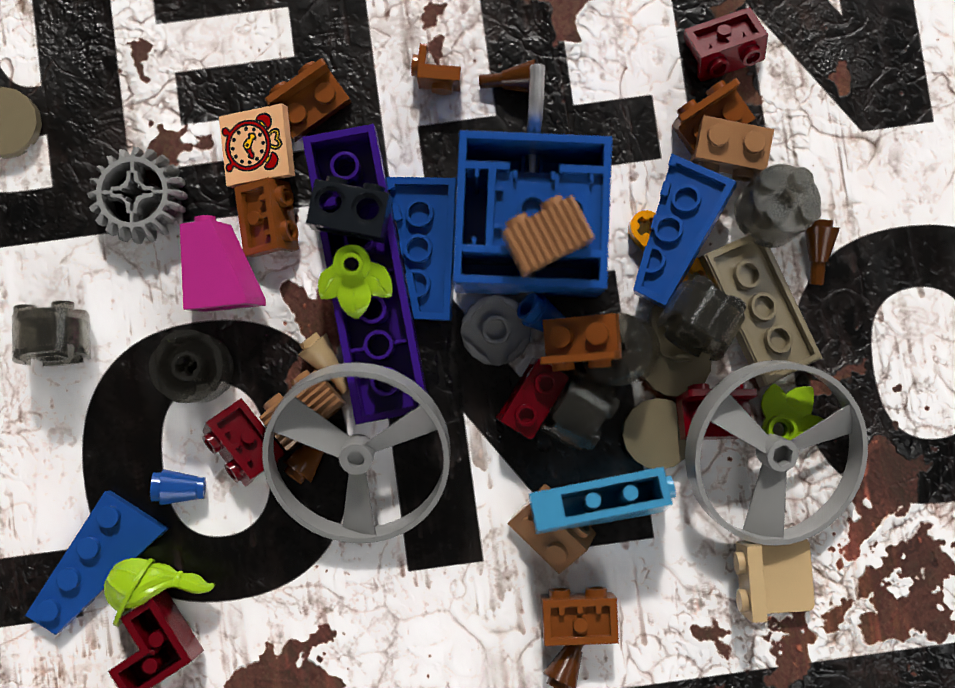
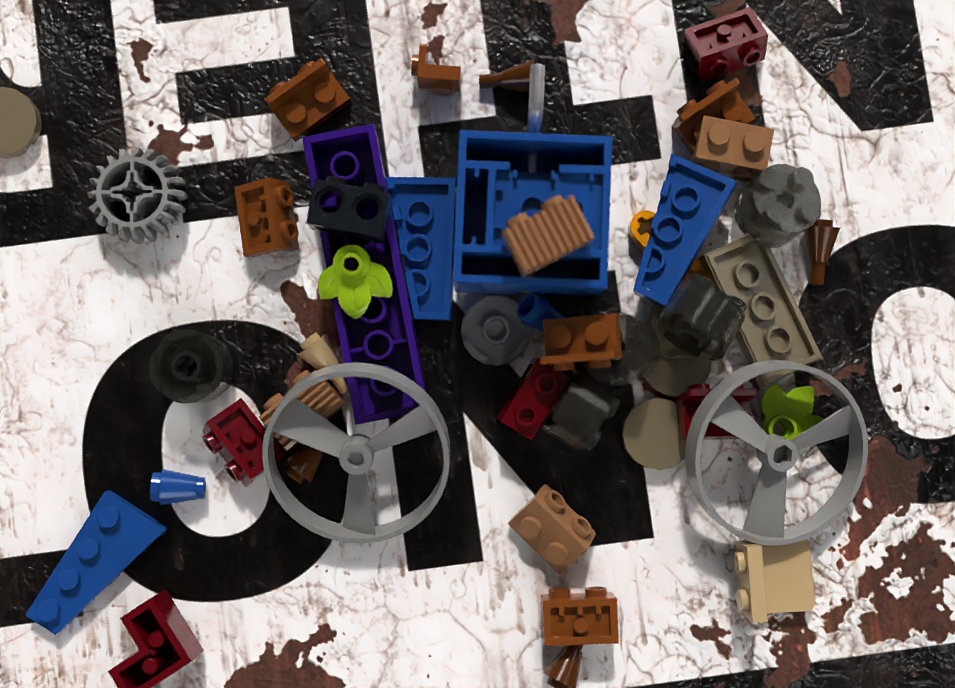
clear smoke brick [11,301,91,366] -> none
lime piece [104,558,214,627] -> none
dark pink slope [180,215,266,312] -> none
light nougat tile [219,103,295,188] -> none
dark azure slope [528,467,676,534] -> none

